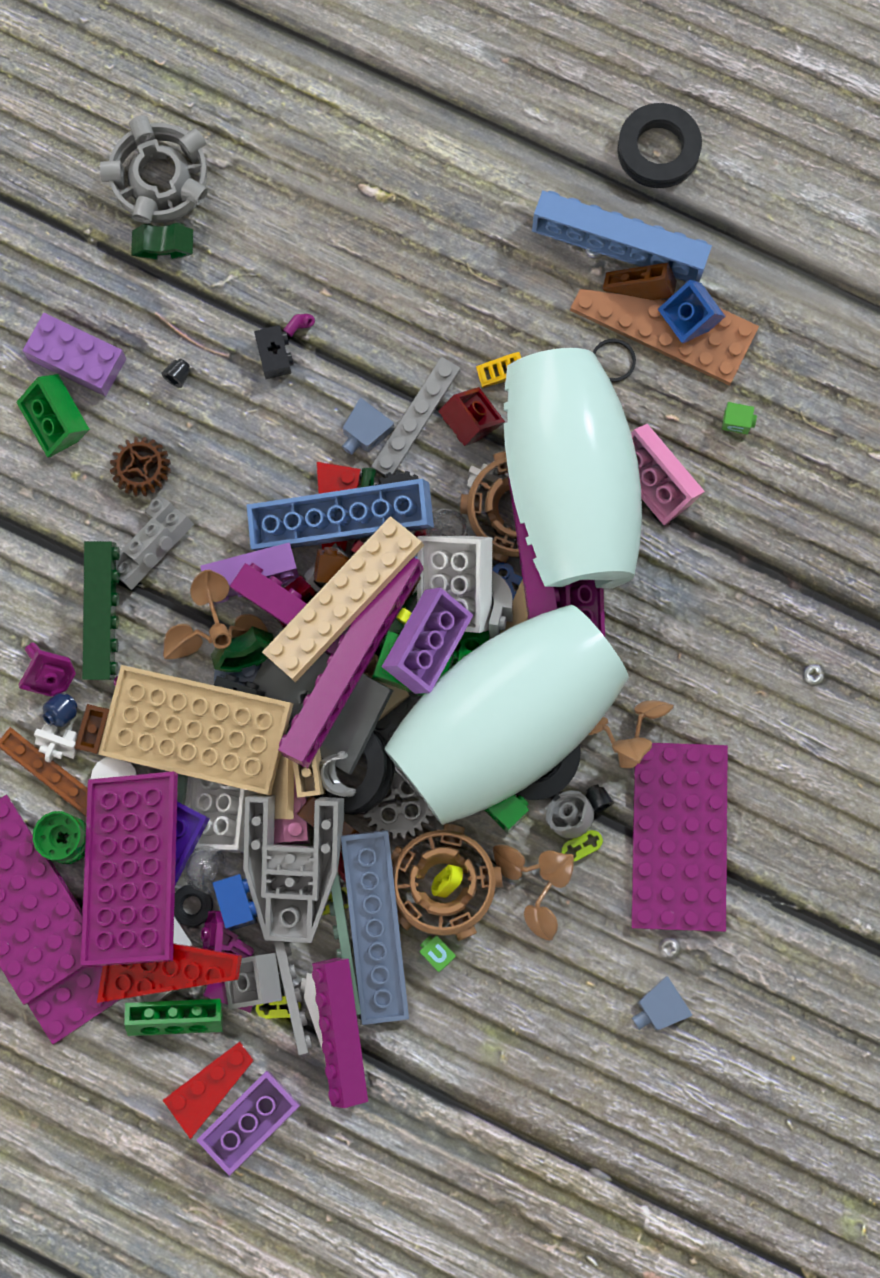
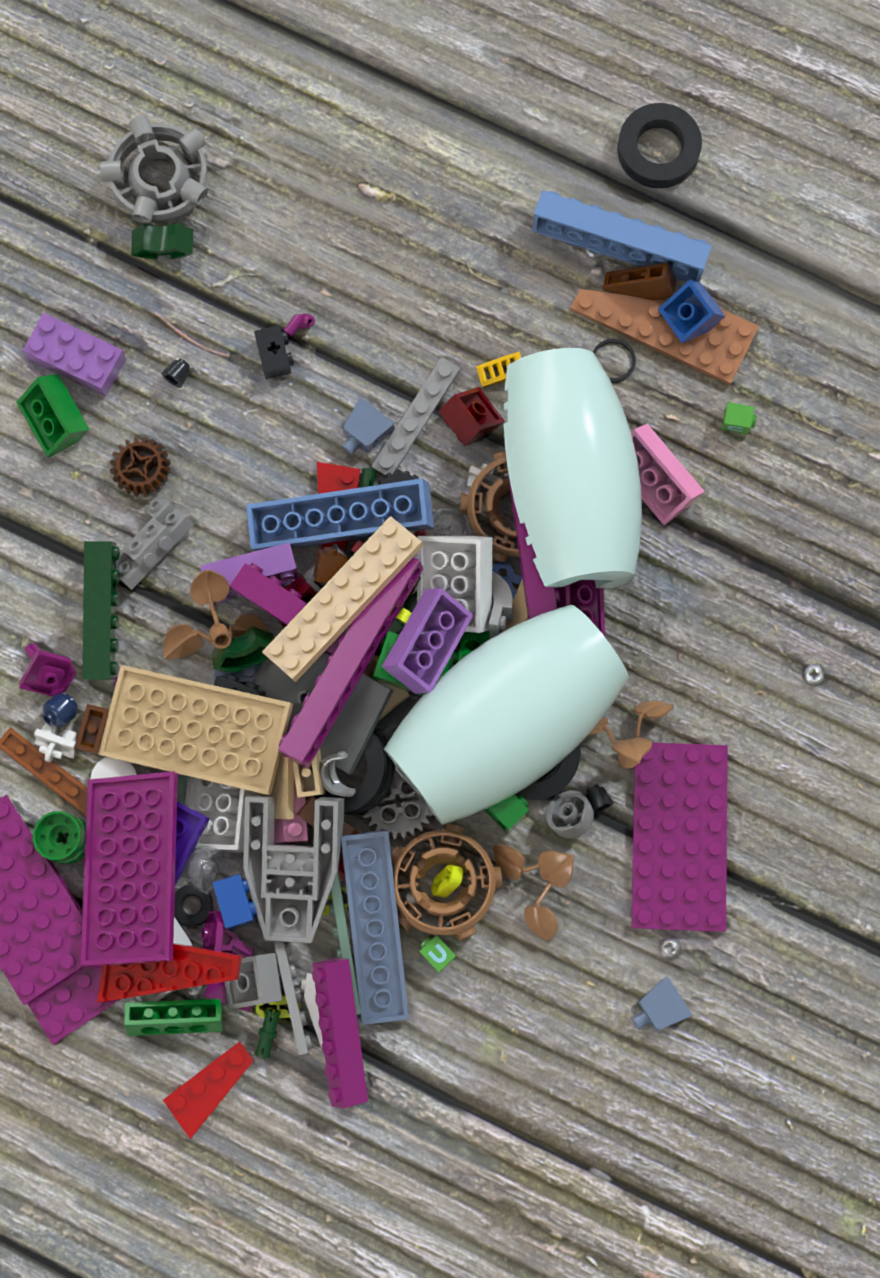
medium lavender brick [196,1071,301,1176] -> none
lime beam [561,830,603,862] -> none
none -> dark green pin [255,1008,281,1058]

